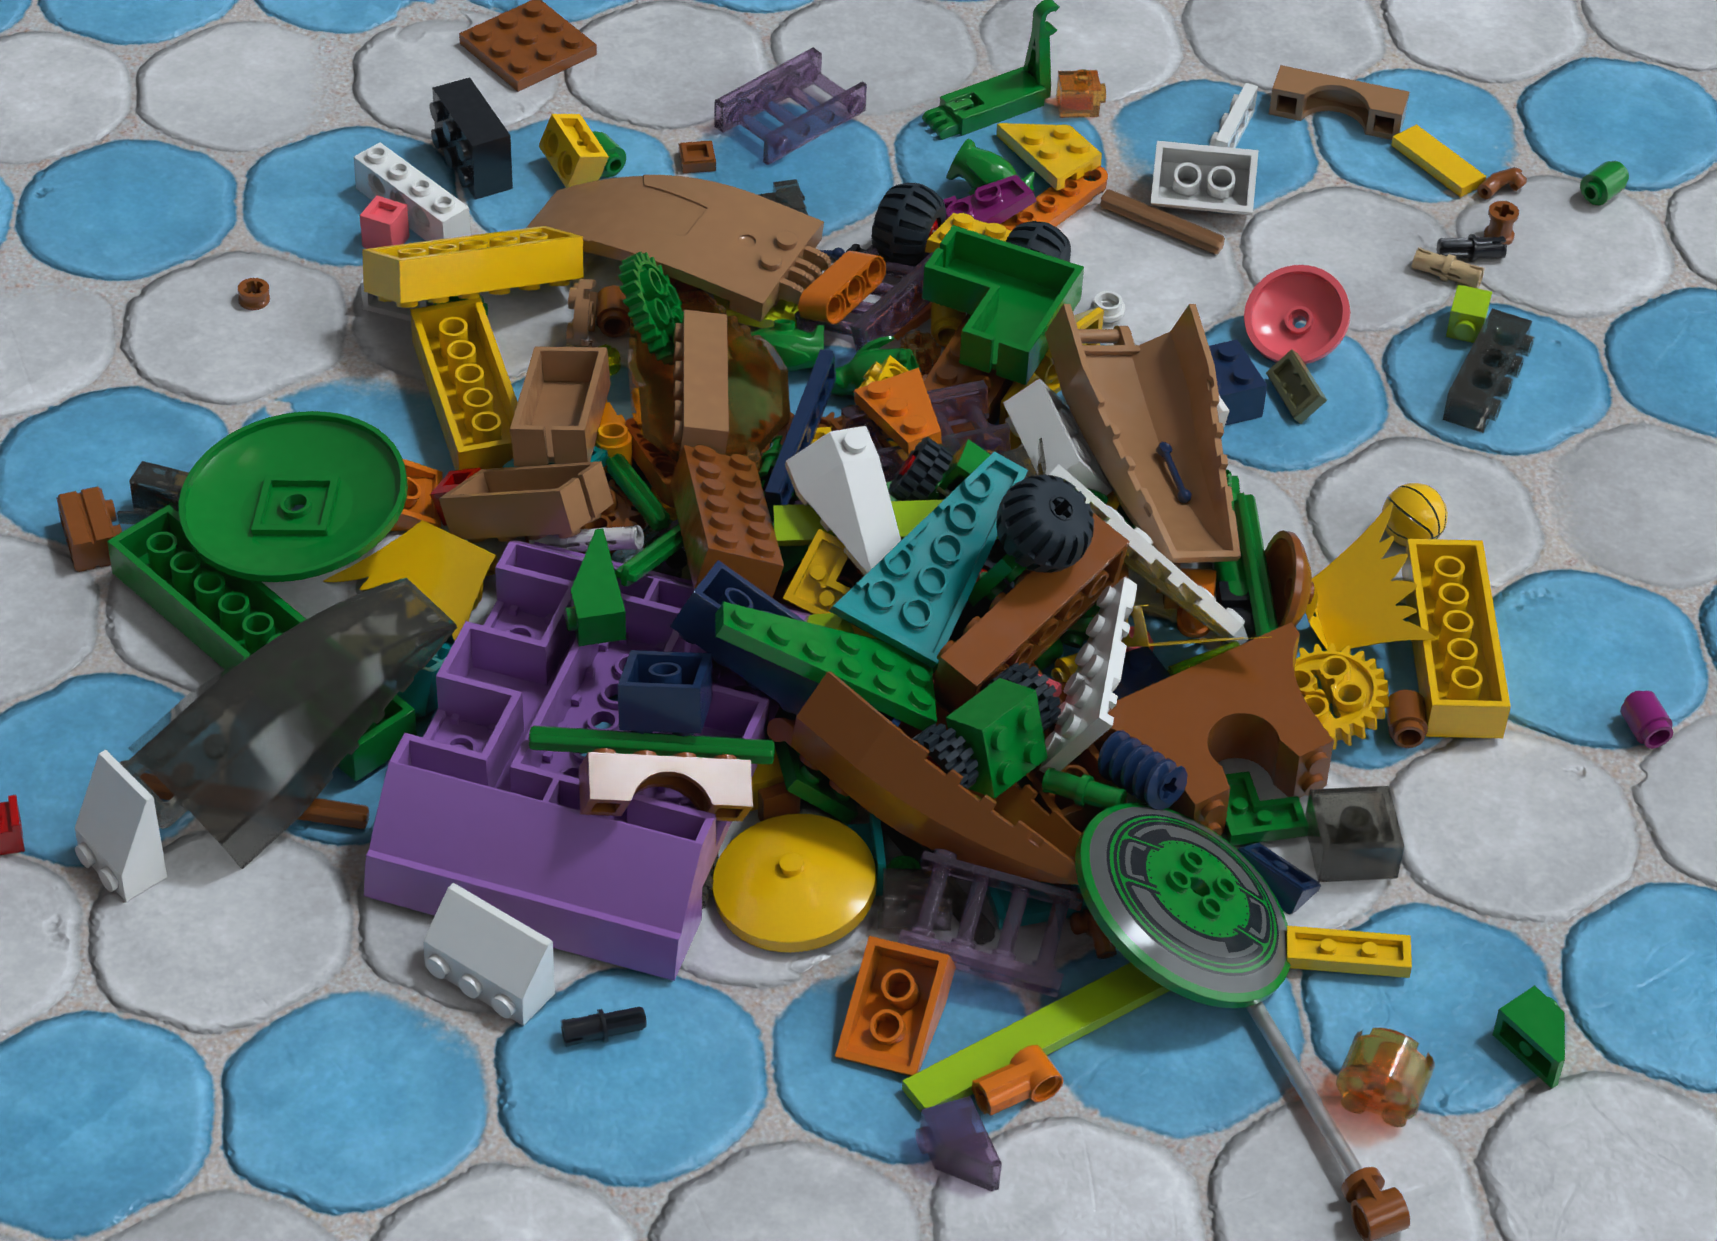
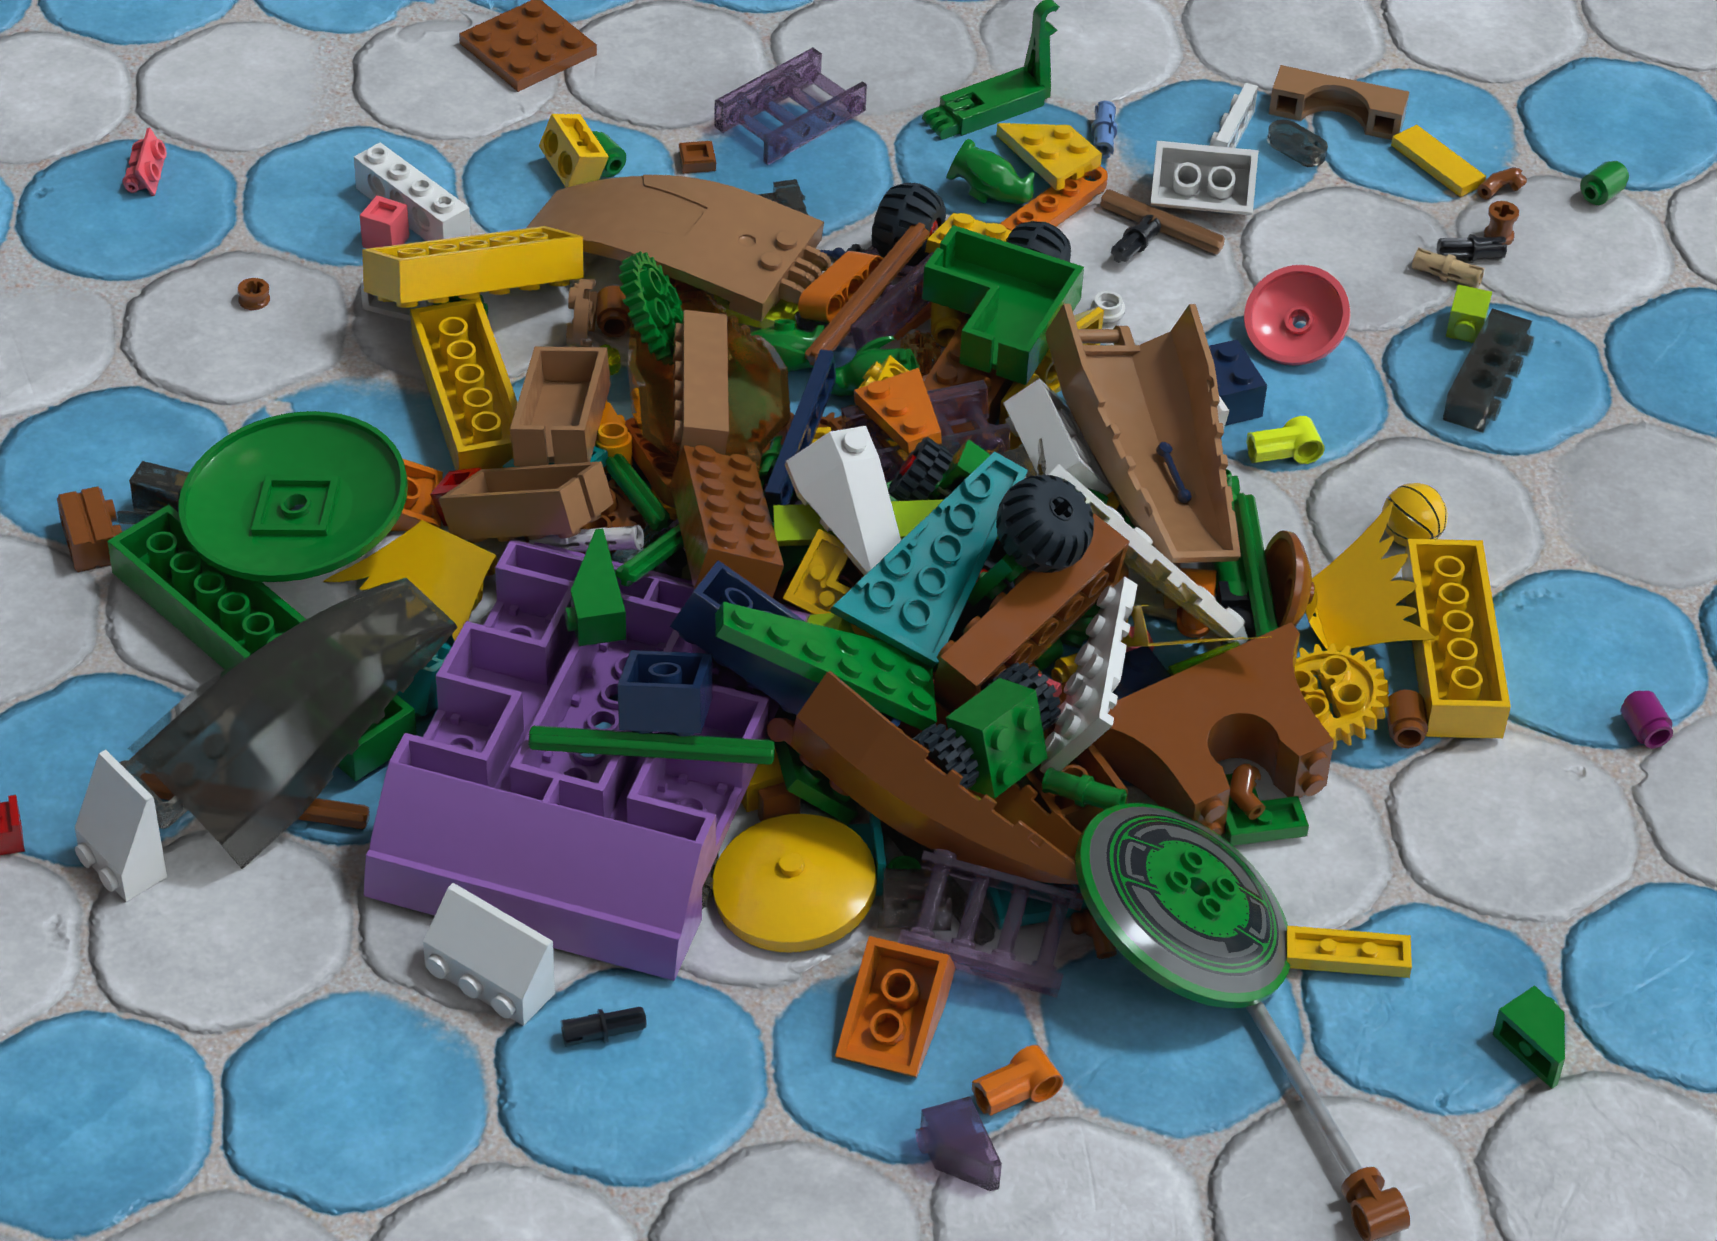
black brick [429,77,513,200] -> none
arch [579,748,753,822] -> none
lime tile [902,962,1170,1119] -> none
magenta wing [943,175,1037,224] -> none
clear orange brick [1056,69,1106,118] -> none
dark blue piece [1098,730,1188,810] -> none
dark blue slope [1238,842,1321,914] -> none
olive plate [1266,349,1327,424] -> none
clear smoke brick [1305,786,1404,882] -> none
clear orange brick [1336,1028,1435,1127] -> none
none -> coral hinge [122,127,167,196]
none -> dark orange axle [805,222,930,366]
none -> medium blue pin [1091,100,1118,159]
none -> black axle [1111,215,1161,263]
none -> dark orange arm [1229,763,1265,820]
none -> neon yellow piece [1246,416,1325,464]
none -> clear smoke plate [1267,120,1328,167]

